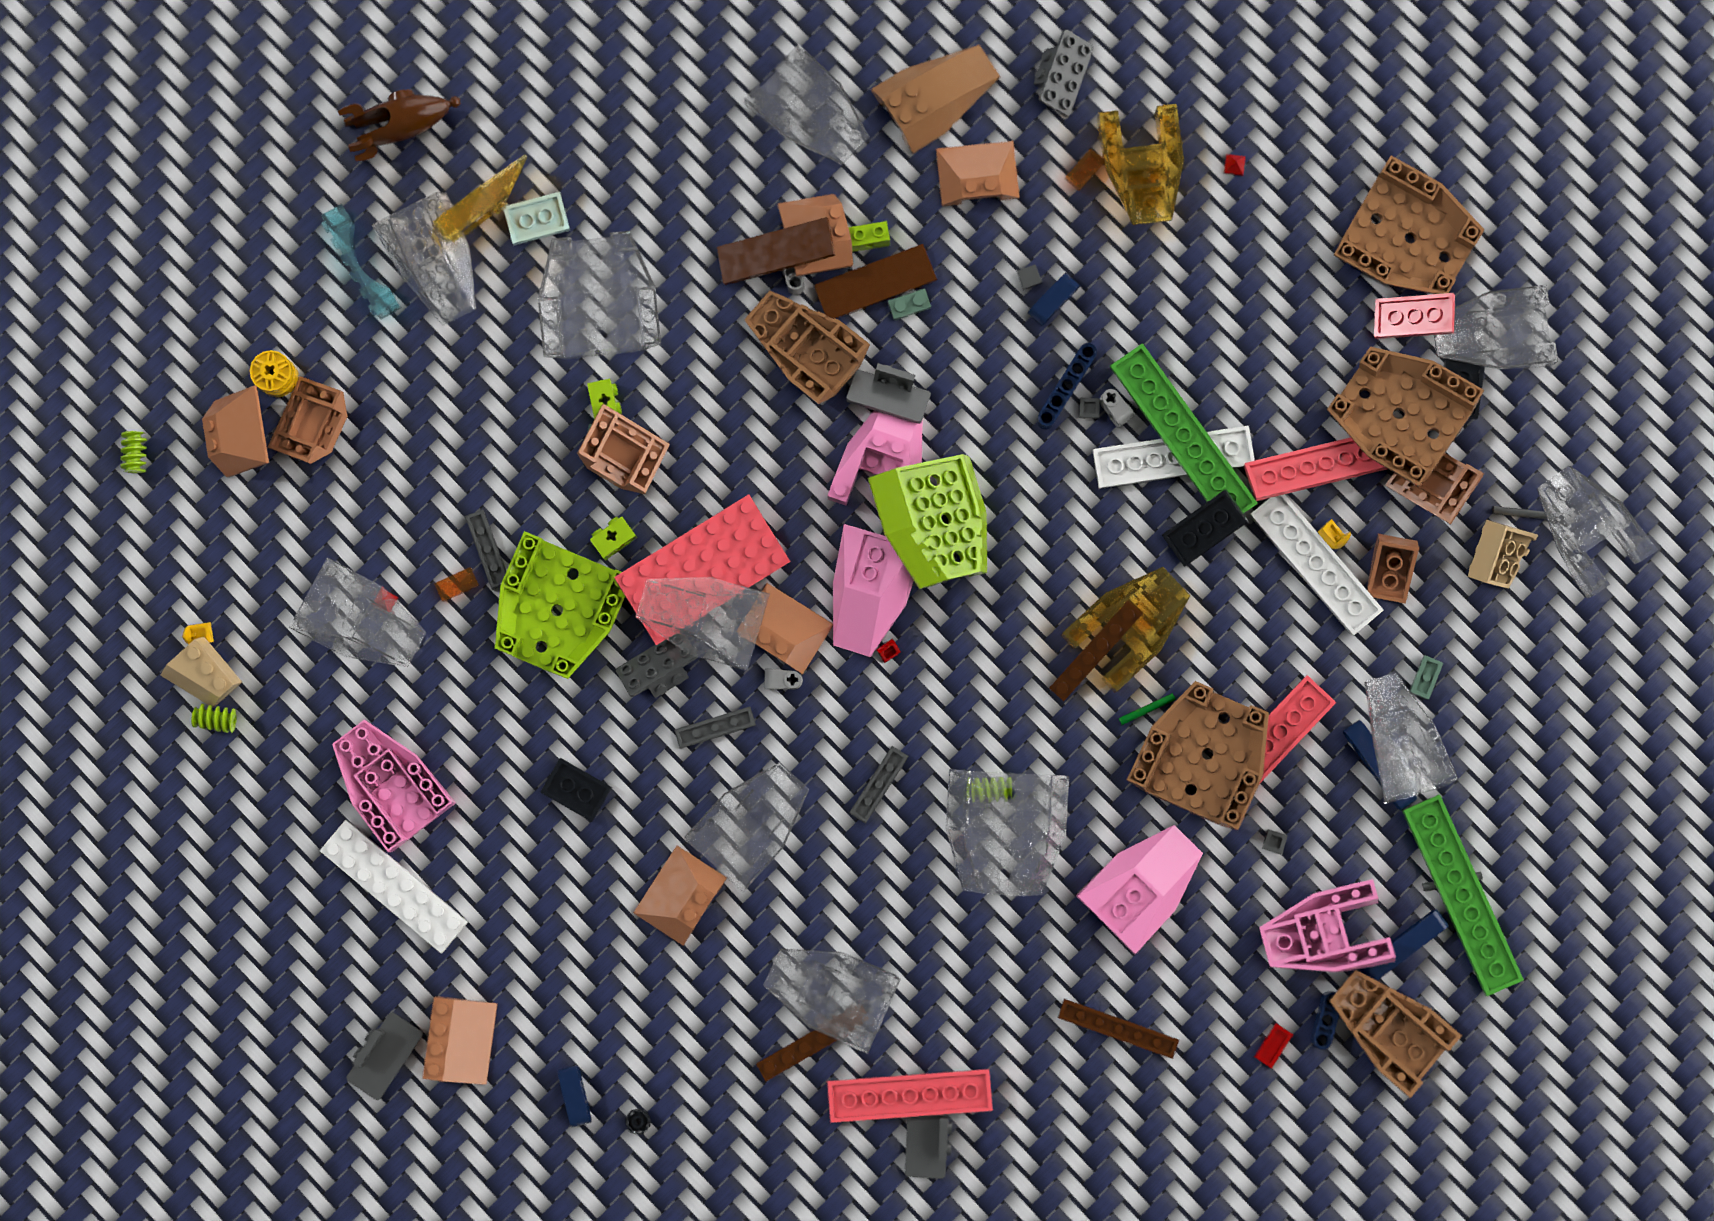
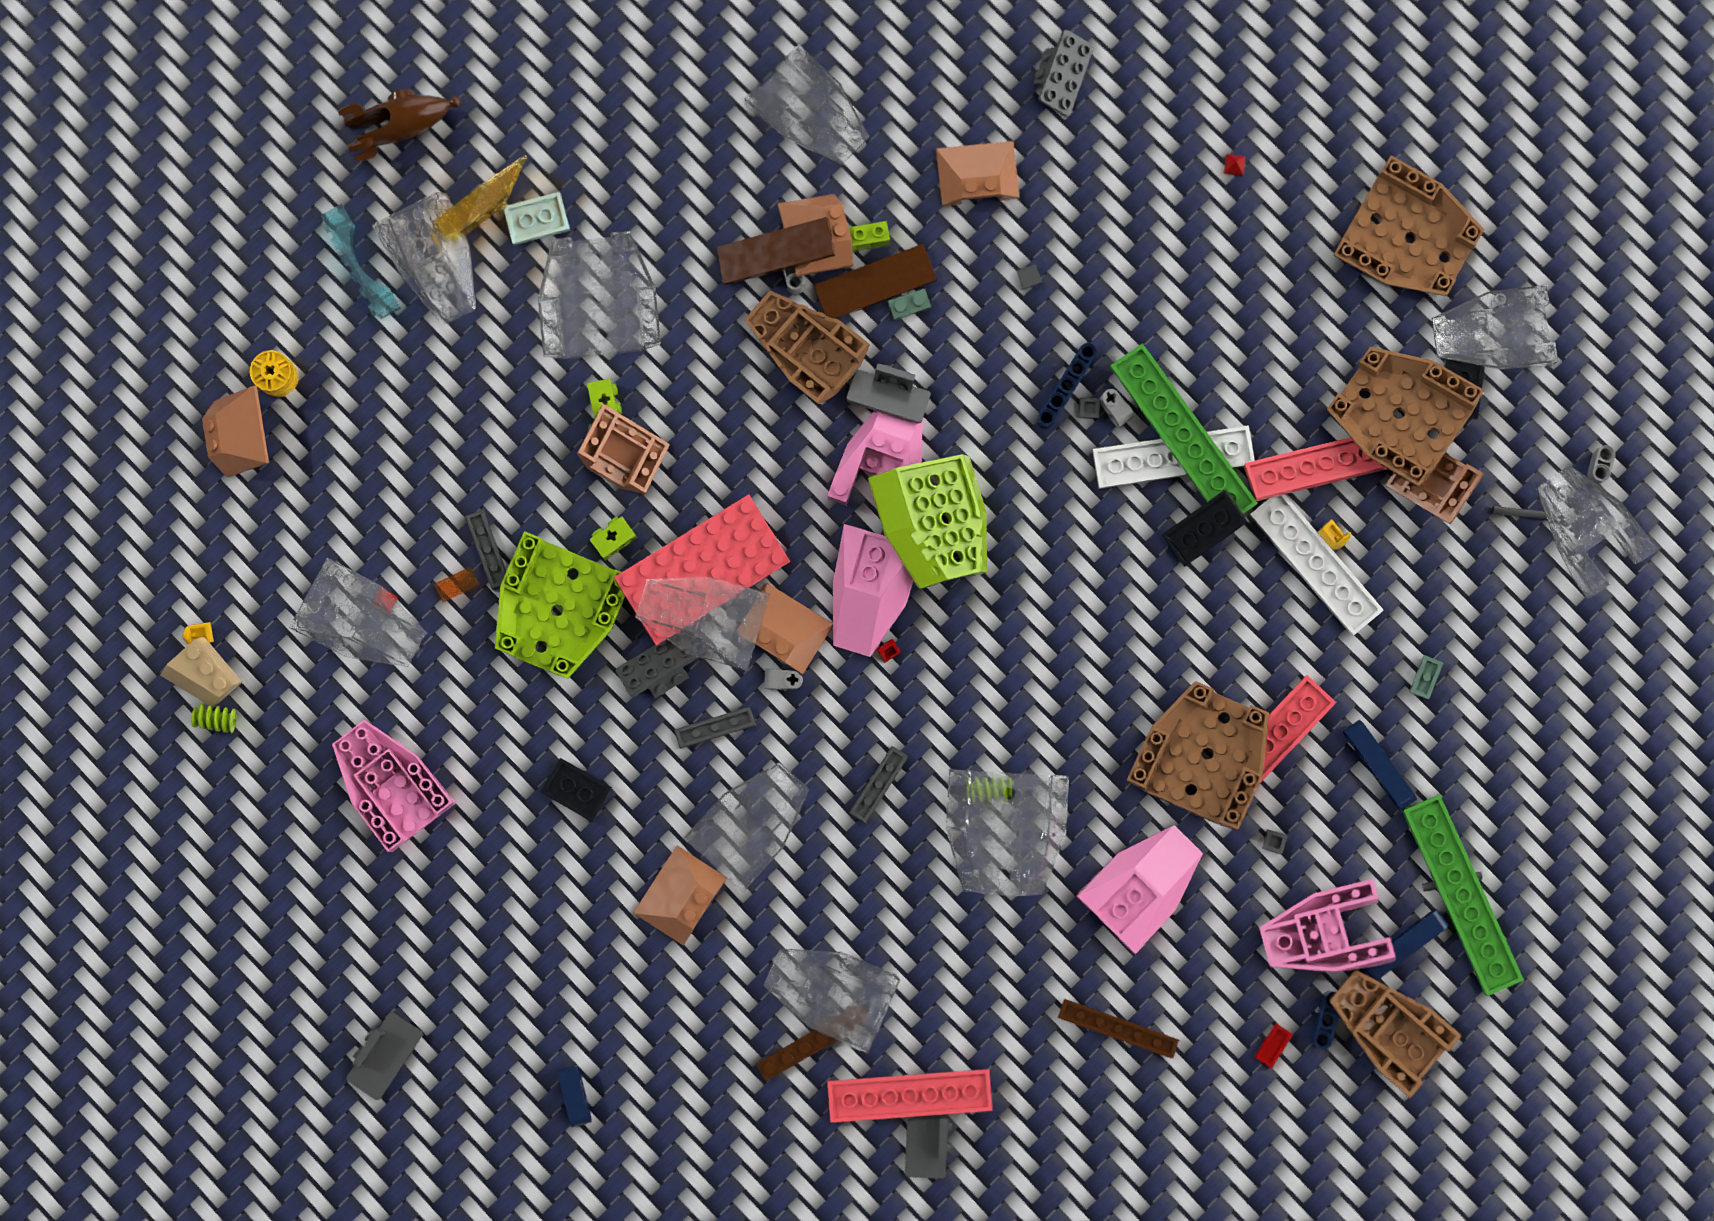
lime piece [120,431,147,473] -> none
nougat slope [268,376,348,464] -> none
white plate [320,820,468,953] -> none
nougat slope [422,996,498,1085] -> none
black plate [625,1109,651,1134] -> none
medium nougat wedge [871,45,1000,154] -> none
dark blue beam [1028,273,1080,326] -> none
reddish brown plate [1049,600,1143,701] -> none
clear yellow wedge [1061,567,1190,693] -> none
clear orange plate [1065,148,1105,191] -> none
clear yellow wedge [1097,104,1184,225] -> none
green bar [1118,693,1176,725] -> none
clear wedge [1364,673,1458,804] -> none
nougat slope [1367,534,1419,604] -> none
plate [1374,293,1455,339] -> none
tan wedge [1467,520,1538,589] -> none
none -> light grey beam [1587,445,1615,484]

